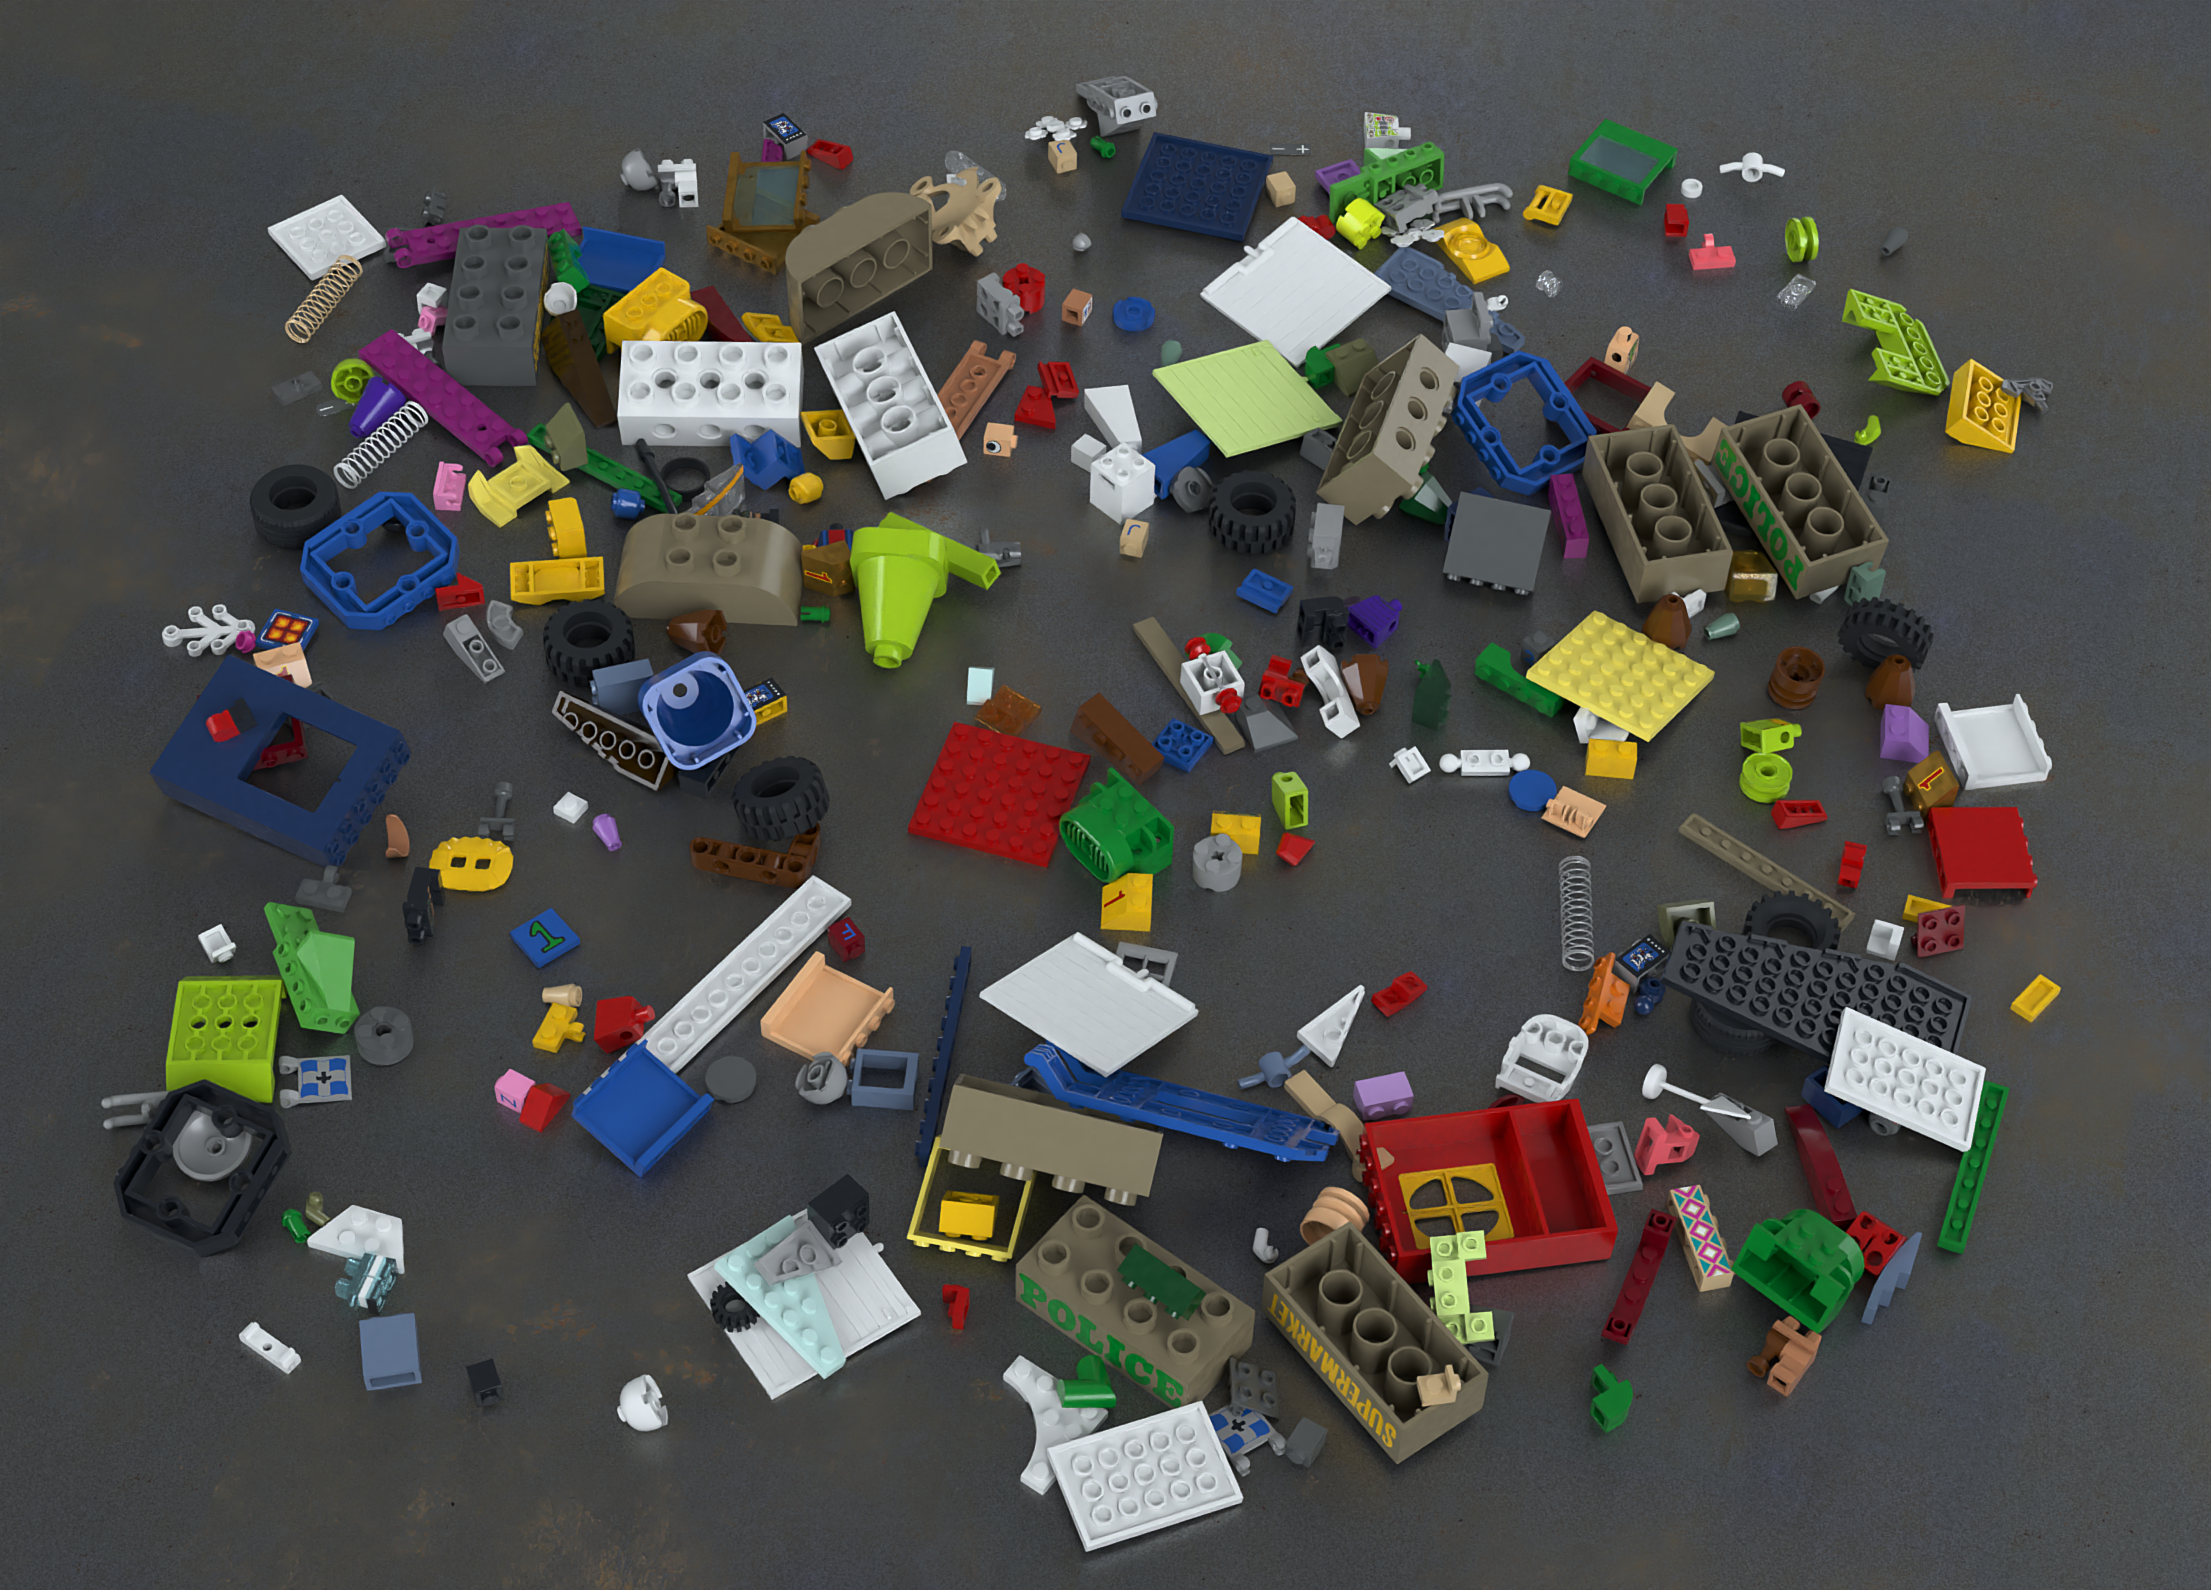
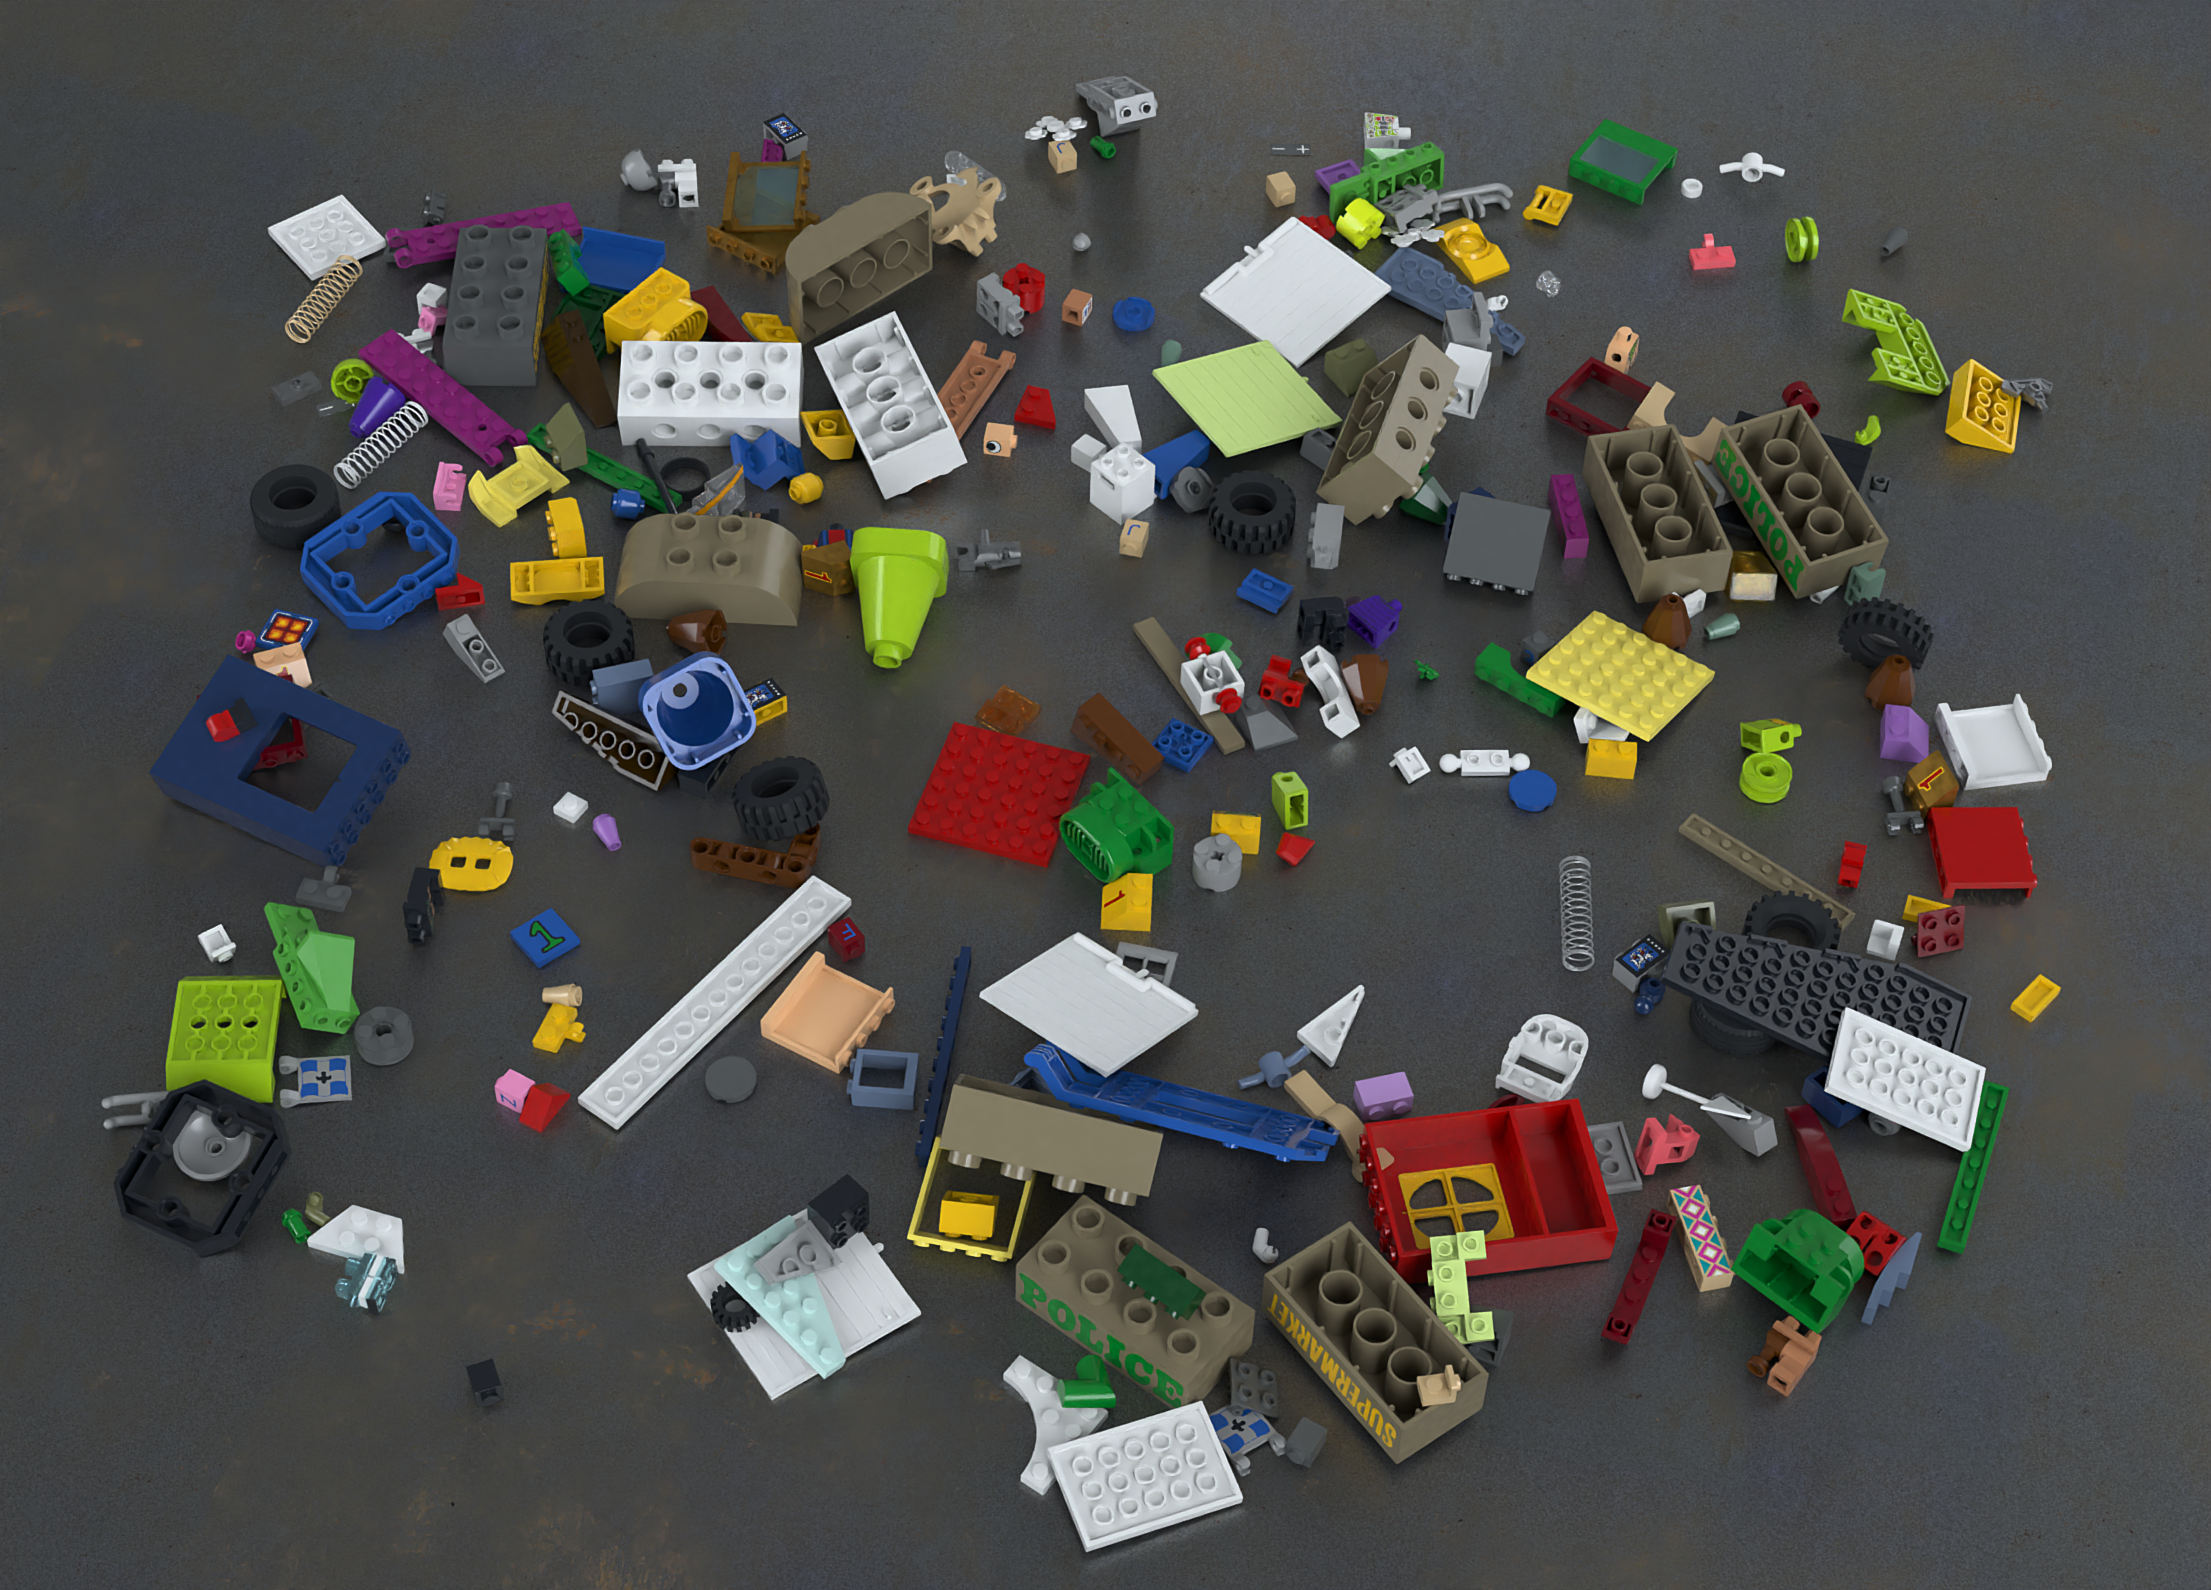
white plant [162,604,256,657] -> none
white piece [239,1322,301,1374] -> none
sand blue brick [359,1313,422,1391] -> none
nougat helmet [386,814,410,858] -> none
light grey tile [487,600,523,650] -> none
white hair [544,282,577,316] -> none
blue panel [571,1039,714,1178] -> none
red torso [594,996,655,1054] -> none
white cylinder [617,1374,668,1432] -> none
light grey cylinder [795,1052,848,1105] -> none
green pin [801,605,831,623] -> none
red slope [806,139,854,170] -> none
lime brick [878,512,1001,590] -> none
red bracket [942,1284,970,1330] -> none
light aqua slope [967,666,995,706] -> none
red plate [1037,361,1079,398] -> none
dark blue plate [1121,132,1274,242] -> none
light nougat wheel [1300,1187,1370,1245] -> none
green brick [1304,343,1341,390] -> none
red slope [1371,971,1428,1017] -> none
clear green slope [1411,659,1453,731] -> none
blue panel [1451,350,1597,496] -> none
light nougat hinge [1542,786,1607,838] -> none
orange bracket [1578,952,1630,1036] -> none
green brick [1589,1364,1633,1433] -> none
red window [1663,204,1689,237] -> none
reddish brown wheel [1767,646,1826,709] -> none
red slope [1771,800,1828,829] -> none
clear plate [1775,274,1816,311] -> none

